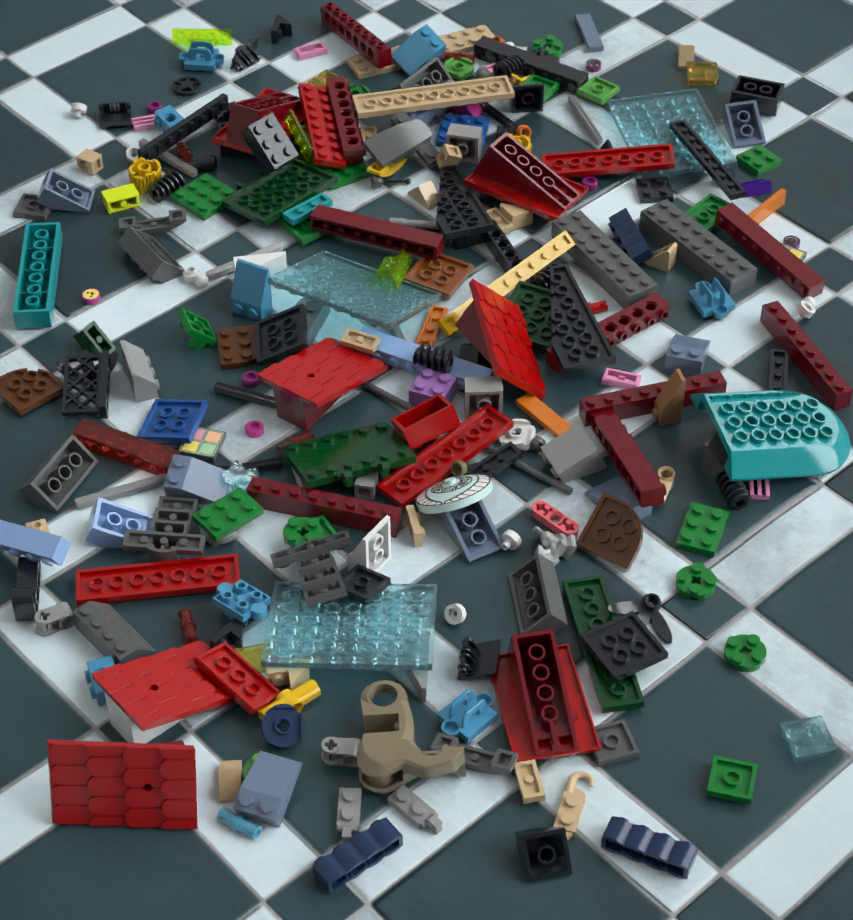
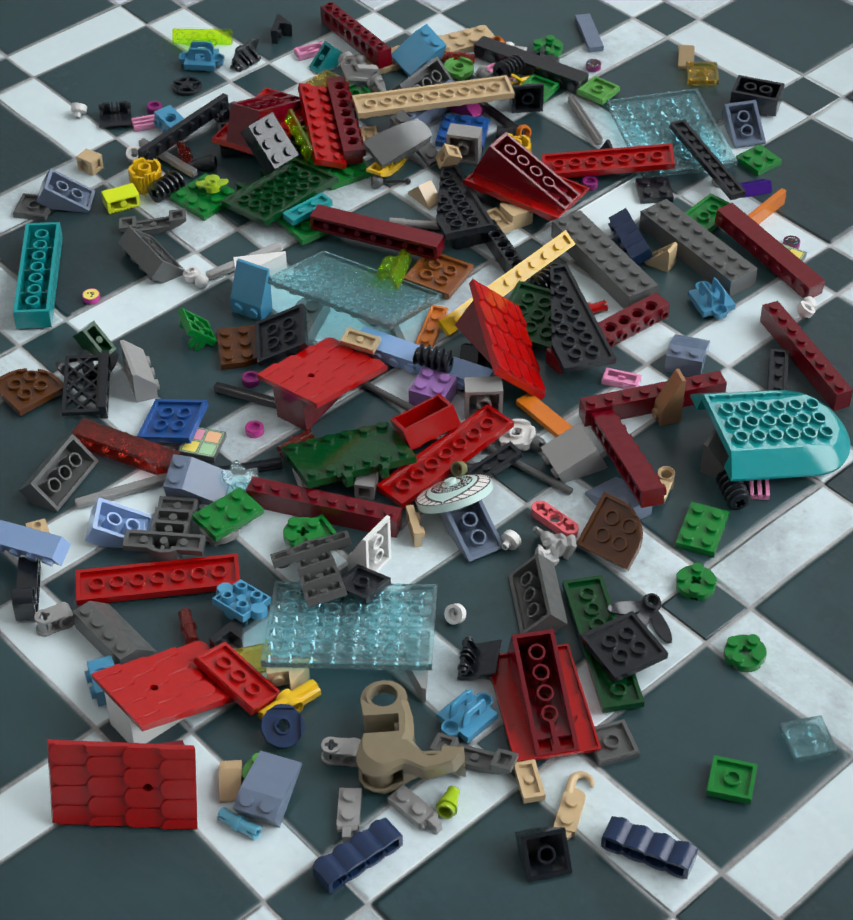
none -> lime plate [195,174,229,193]
none -> teal slope [309,41,343,74]
none -> light grey piece [338,51,386,92]
none -> lime cone [436,786,460,819]

